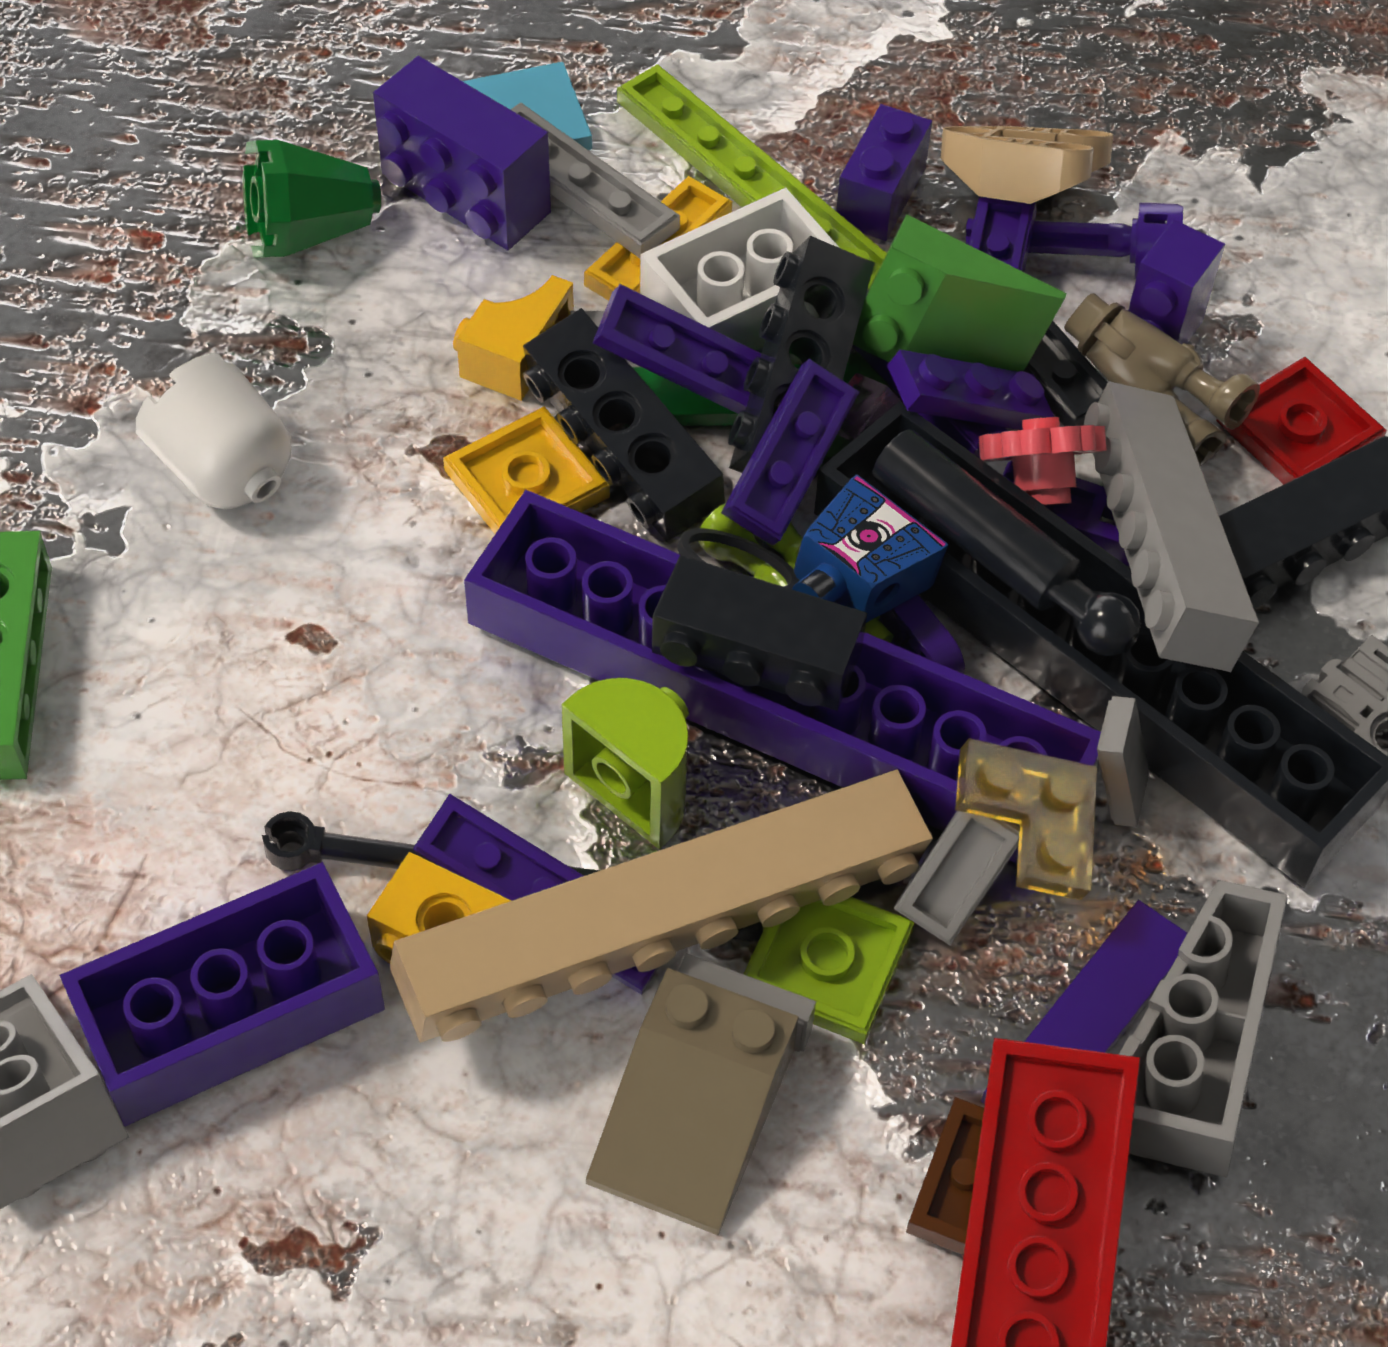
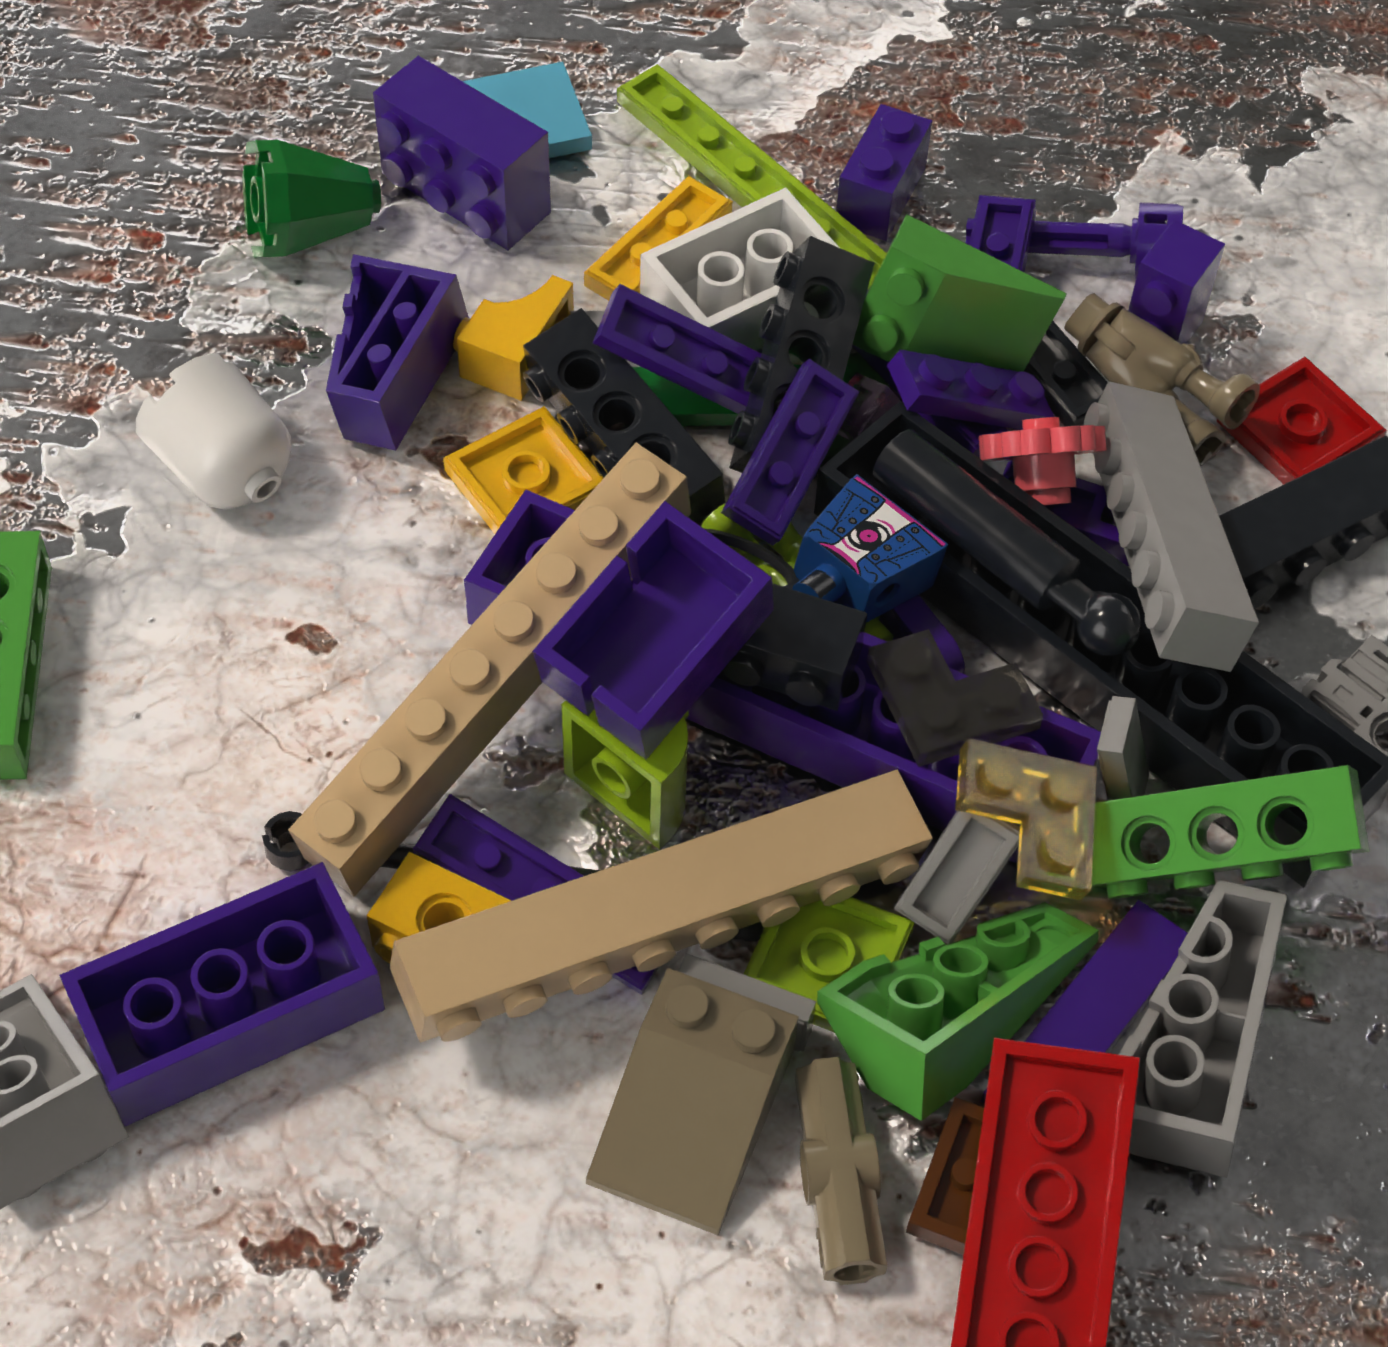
light grey tile [511,102,680,258] -> none
tan connector [941,126,1113,204] -> none
none -> tan brick [288,443,691,897]
none -> dark purple wedge [326,254,469,451]
none -> dark purple piece [533,501,774,760]
none -> dark tan piece [795,1057,887,1285]
none -> bright green wedge [817,902,1099,1121]
none -> clear smoke plate [867,629,1044,767]
none -> bright green brick [1075,765,1370,899]

